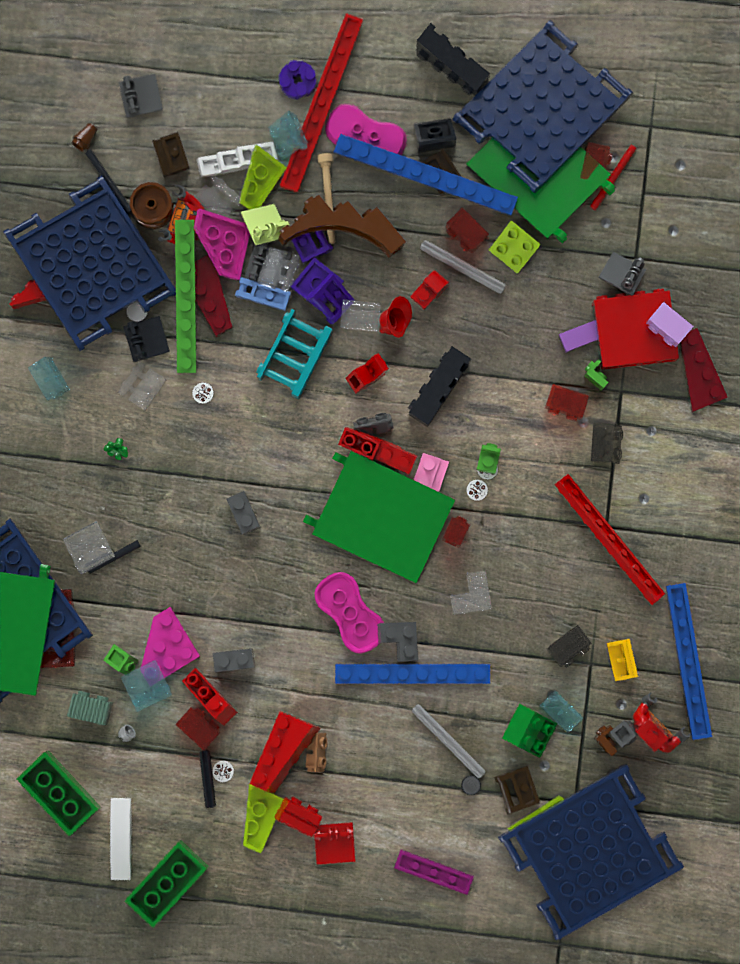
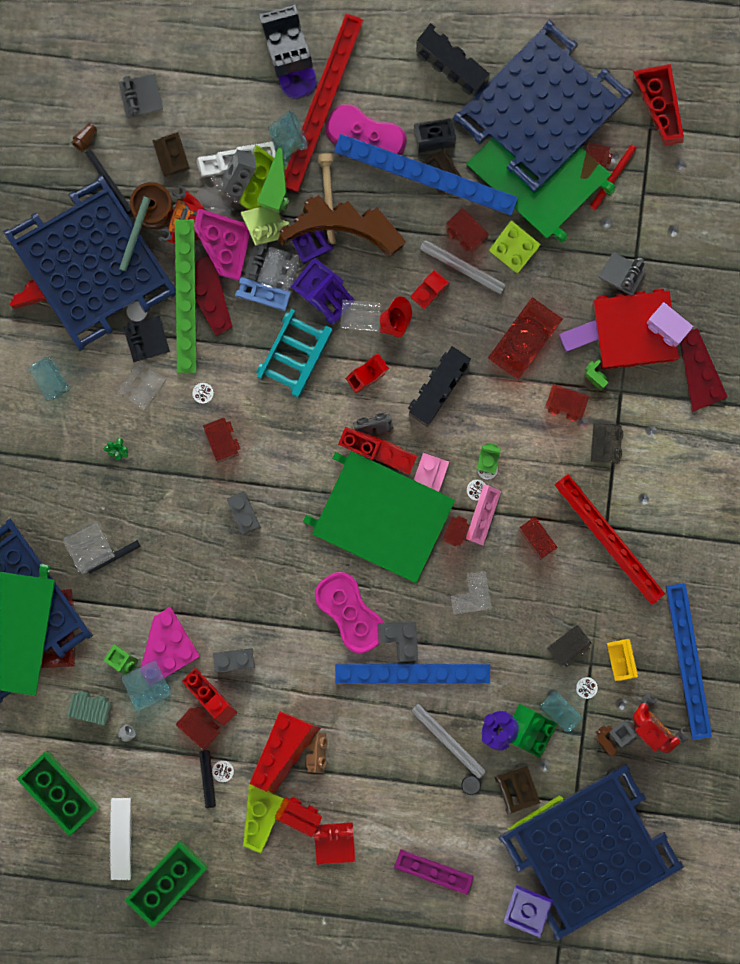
none -> sand green bar [119,196,151,271]
none -> clear red brick [203,418,241,463]
none -> dark grey brick [222,149,256,197]
none -> bright green slope [257,148,289,214]
none -> black plate [259,5,313,77]
none -> bright pink plate [466,485,501,545]
none -> dark purple plate [482,711,519,751]
none -> clear red slope [487,297,563,381]
none -> plate [504,885,553,938]
none -> clear red brick [518,516,558,560]
none -> white sticker [576,677,598,699]
none -> red wedge [633,64,684,146]

